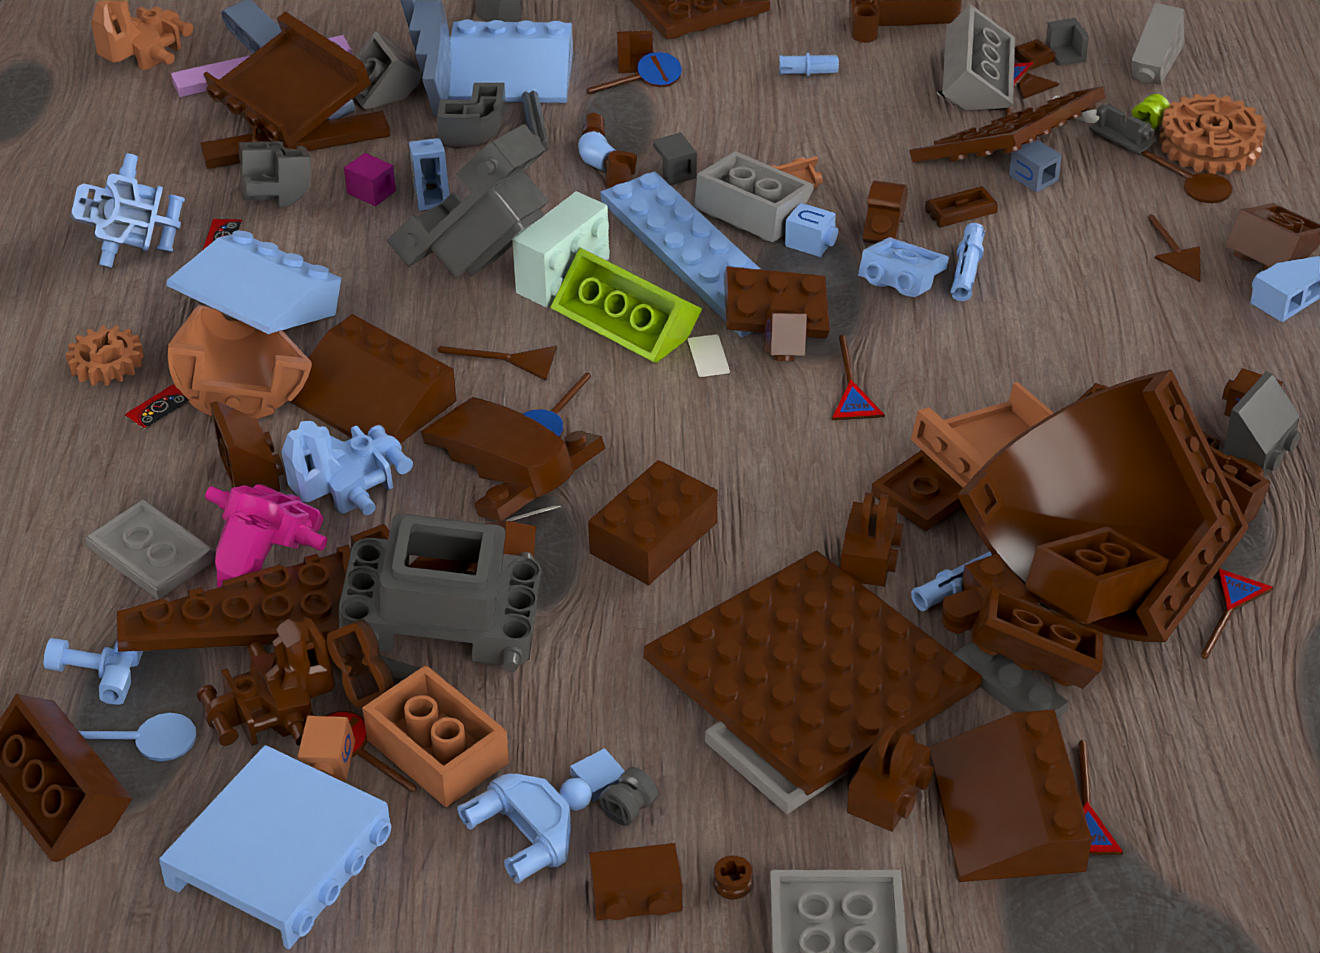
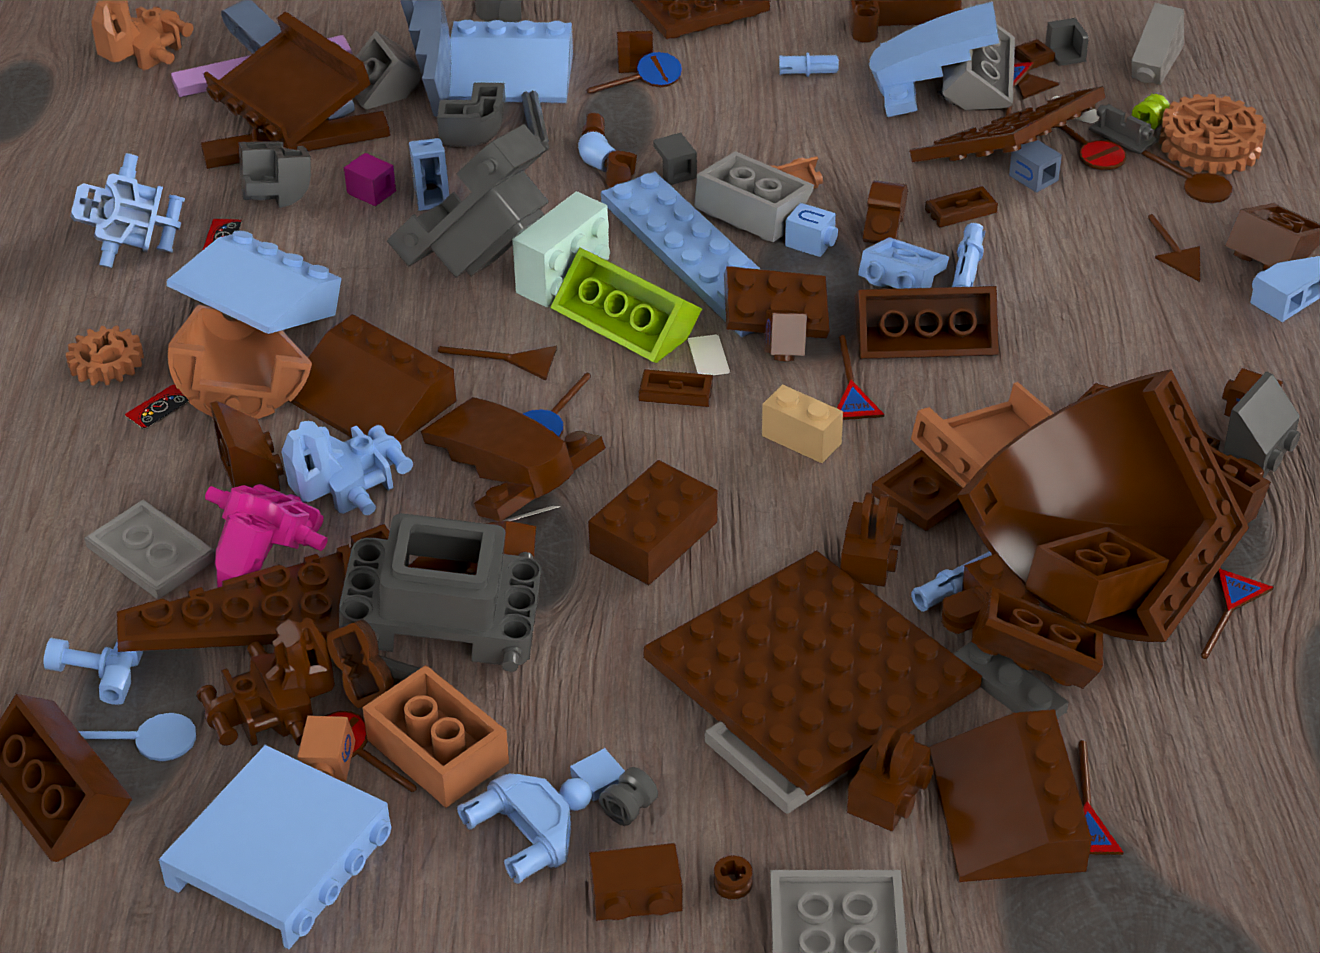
none -> reddish brown tile [639,369,713,407]
none -> tan brick [762,384,843,463]
none -> reddish brown slope [855,286,999,359]
none -> light blue slope [869,1,999,117]
none -> piece [1059,124,1127,170]

